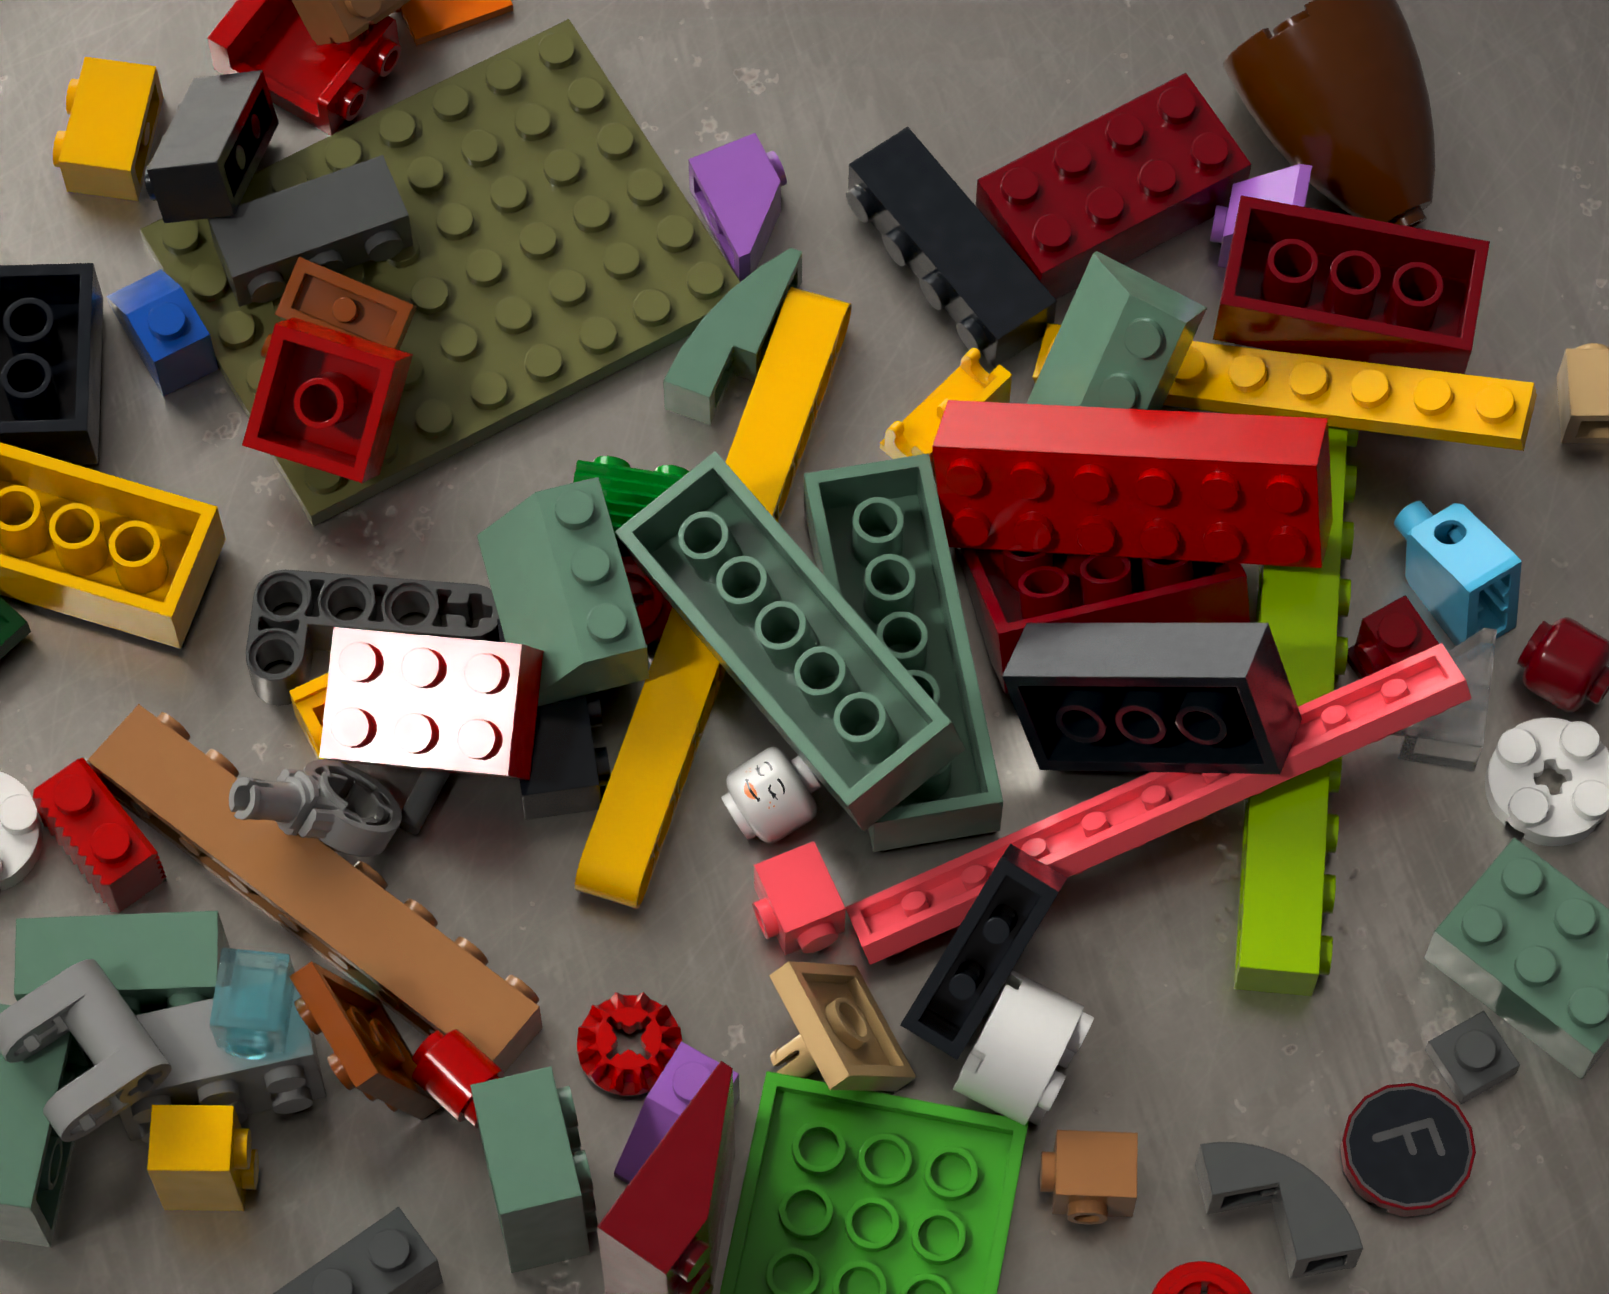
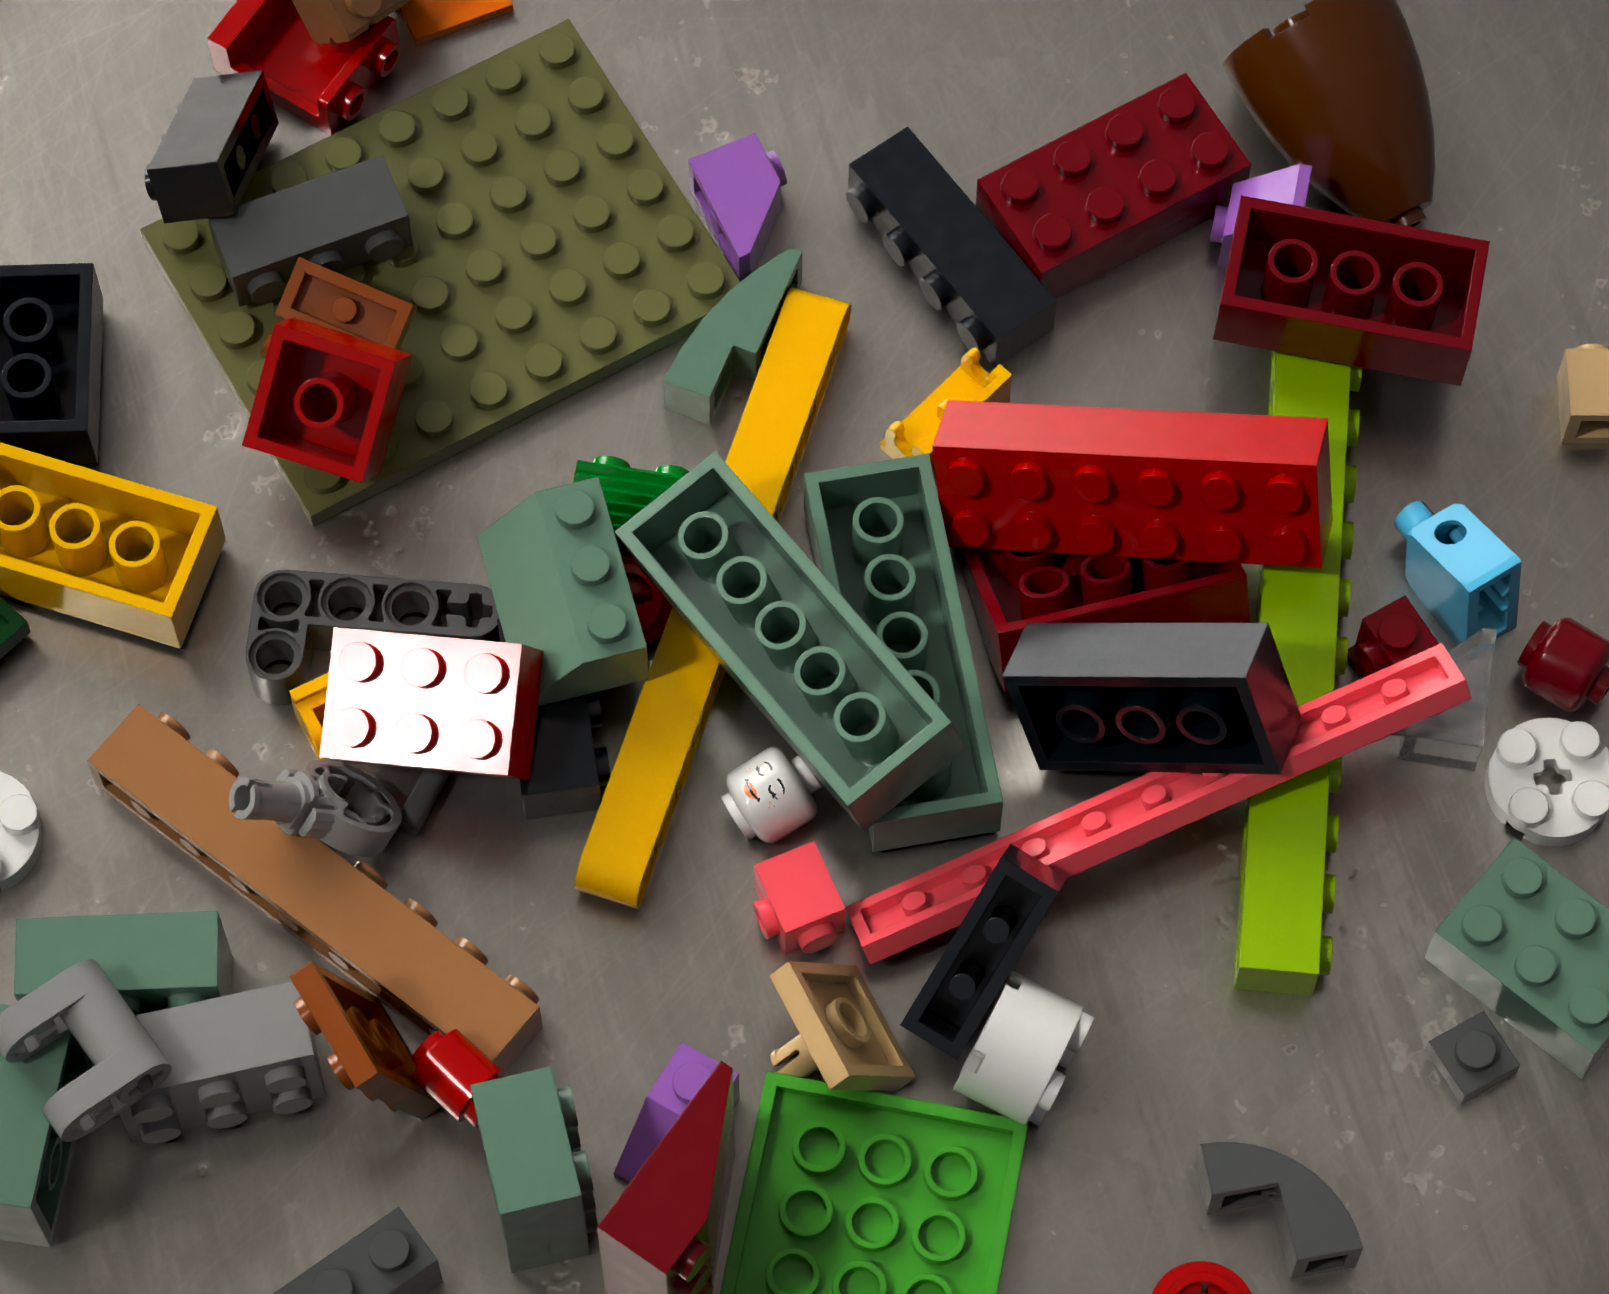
red brick [32,758,167,913] -> none
yellow brick [53,57,164,201] -> none
blue slope [106,269,218,397] -> none
yellow brick [147,1105,259,1211] -> none
clear light blue brick [209,948,295,1059] -> none
red gear [577,992,682,1096] -> none
sand green slope [1027,251,1207,410] -> none
yellow plate [1032,323,1537,451] -> none
medium nougat brick [1040,1130,1138,1225] -> none
black tile [1340,1083,1476,1217] -> none

